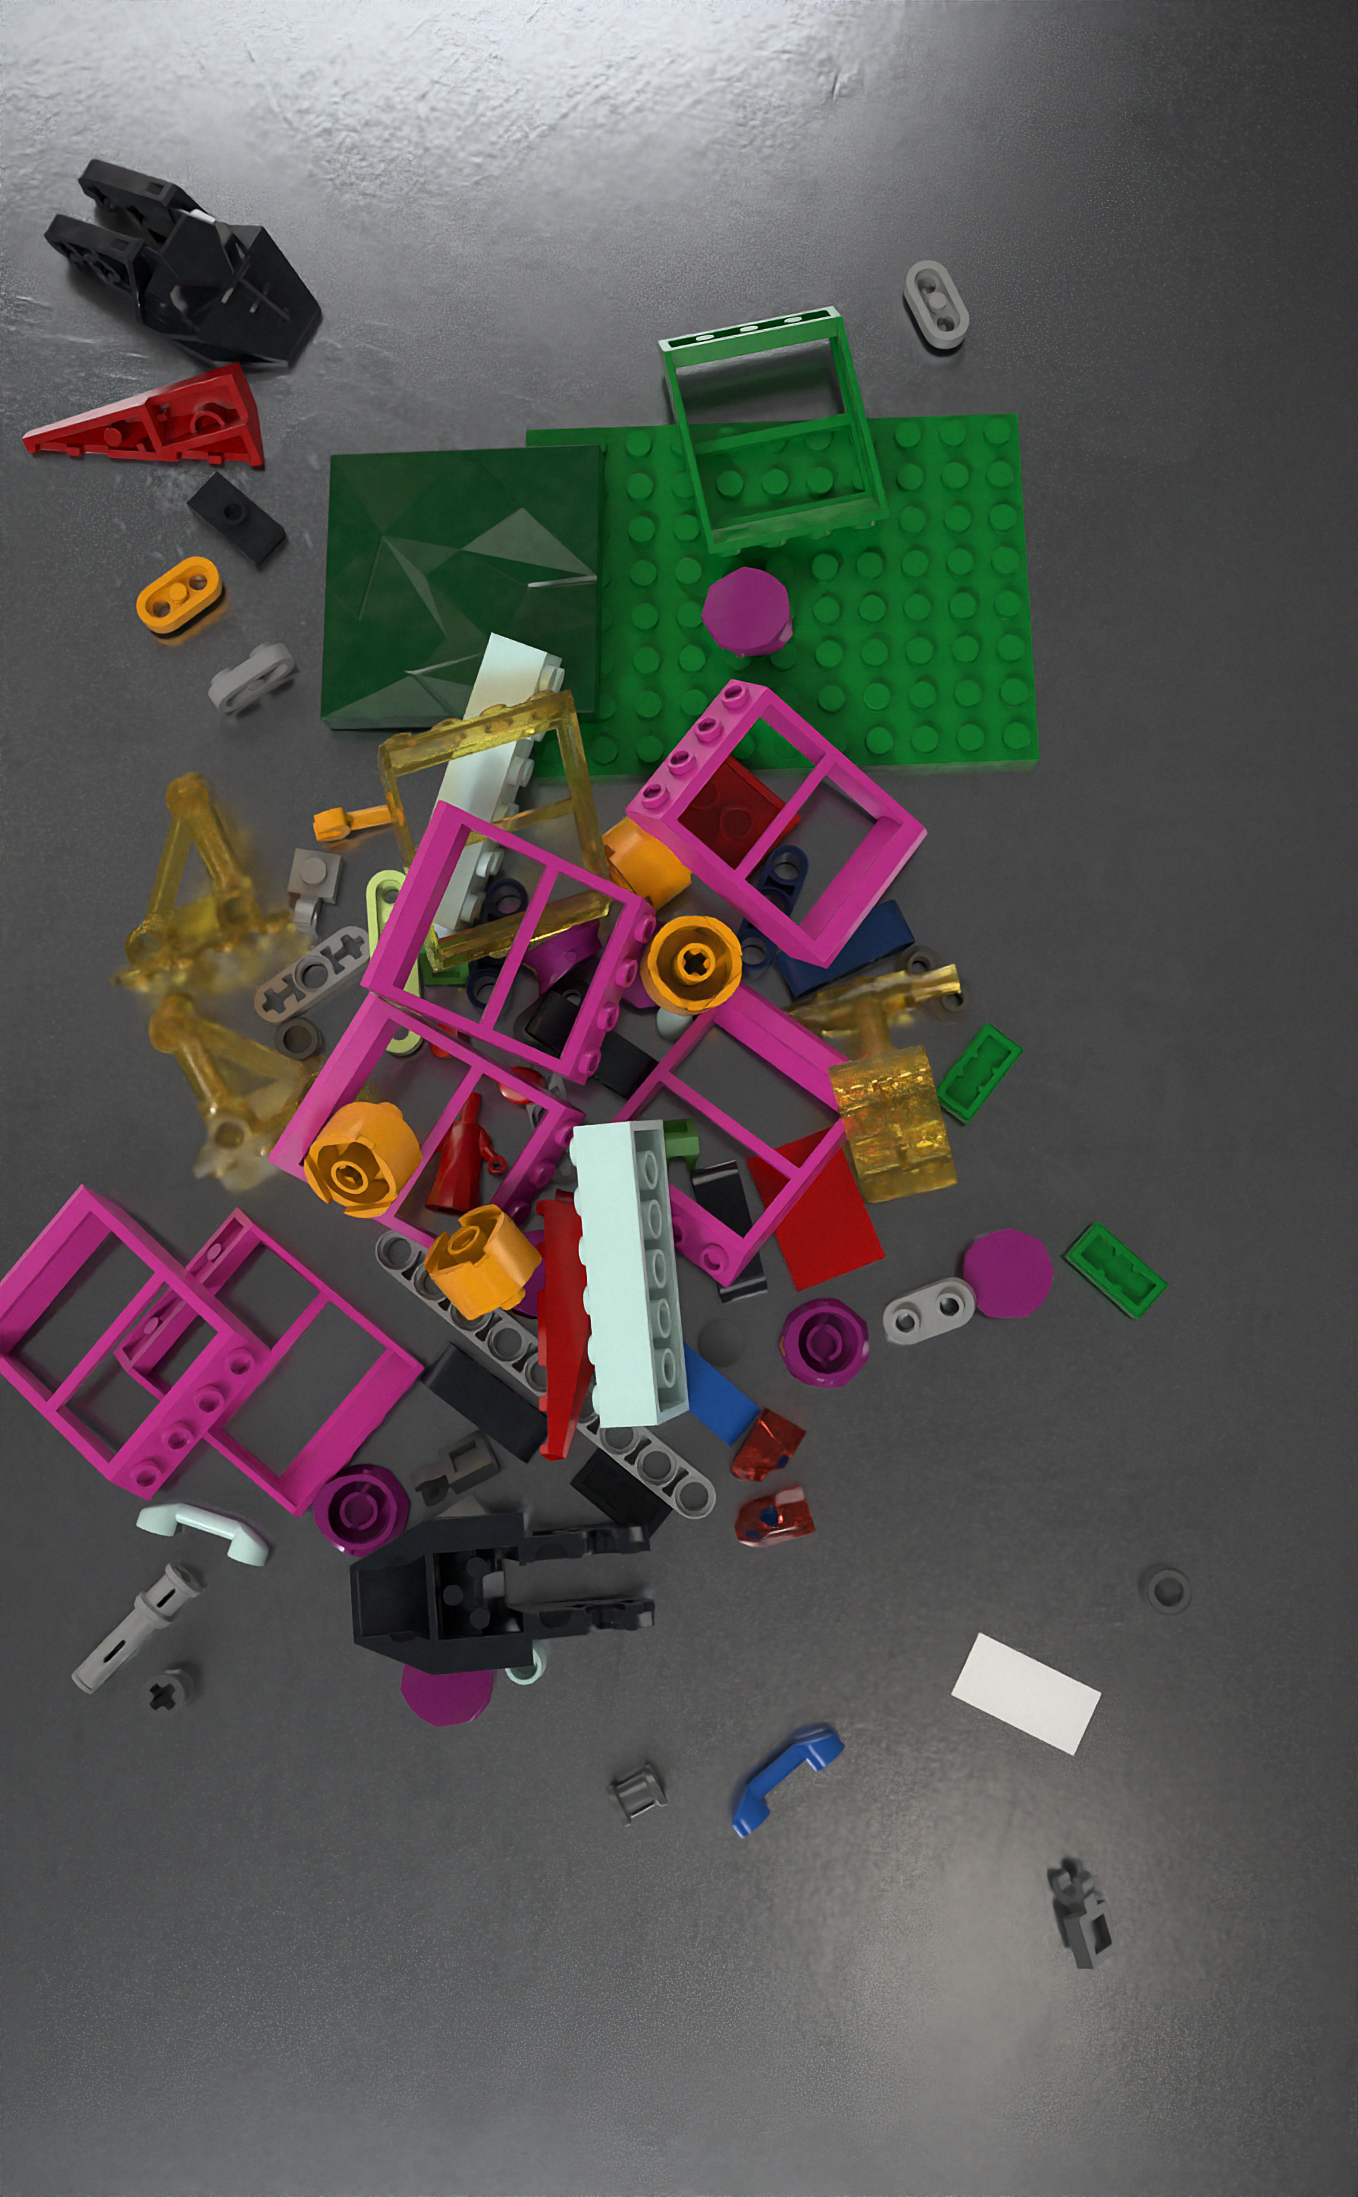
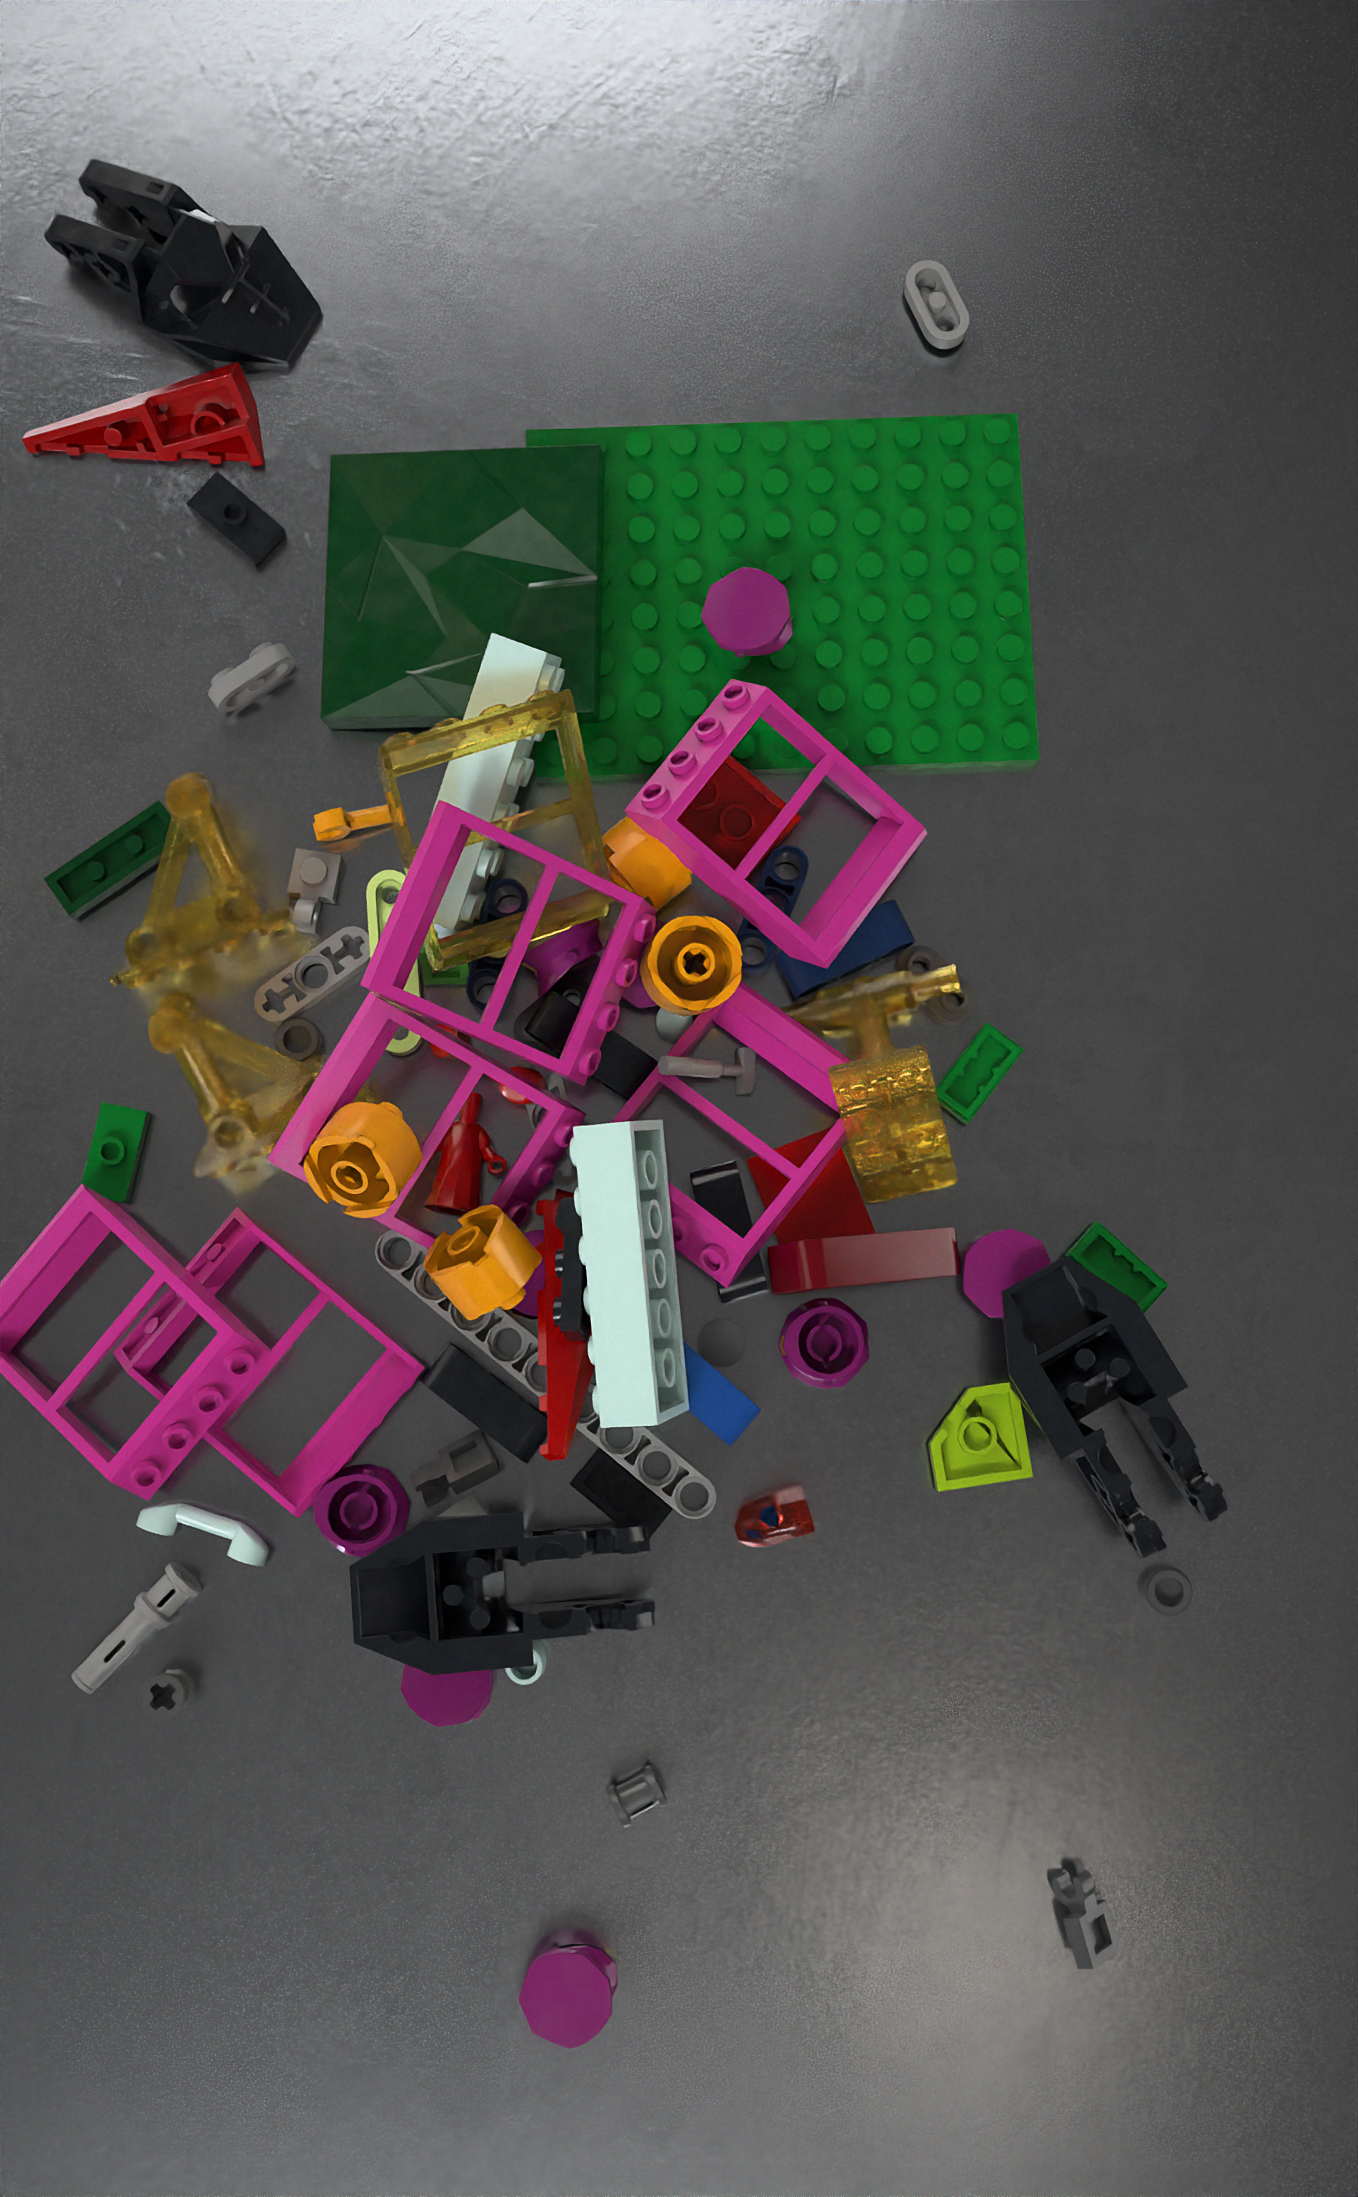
light orange plate [136,556,223,633] -> none
green window [658,306,889,557] -> none
bright green tile [663,1117,700,1173] -> none
clear red rock [729,1407,807,1482] -> none
blue bar [731,1732,845,1838] -> none
light grey plate [883,1277,977,1344] -> none
white sticker [951,1632,1102,1756] -> none
none -> dark green plate [43,800,189,920]
none -> green plate [81,1102,151,1204]
none -> magenta hat [518,1945,618,2049]
none -> black hinge [553,1196,590,1341]
none -> light grey piece [658,1047,756,1095]
none -> dark red beam [767,1227,962,1295]
none -> lime plate [928,1382,1033,1492]
none -> black connector [1001,1256,1228,1559]

